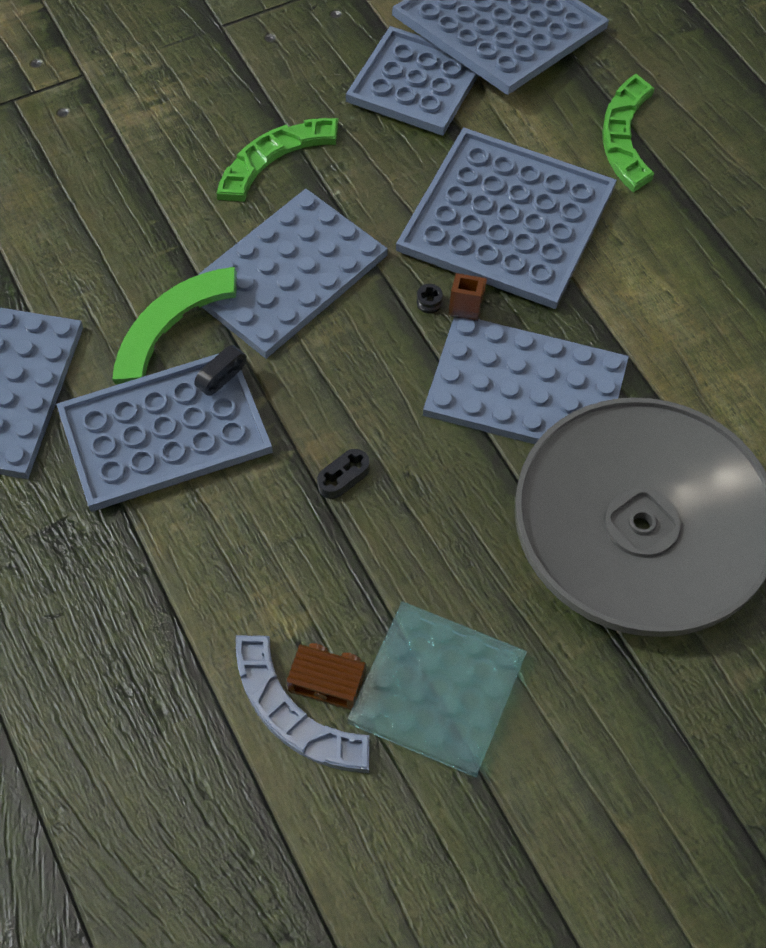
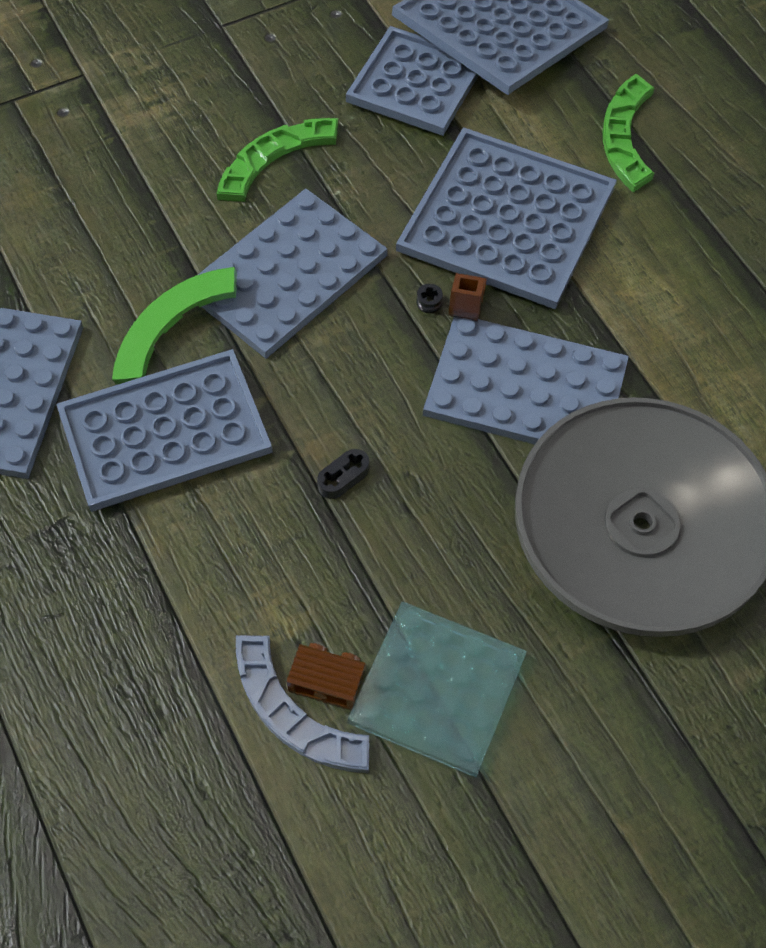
black beam [194,345,247,396] -> none

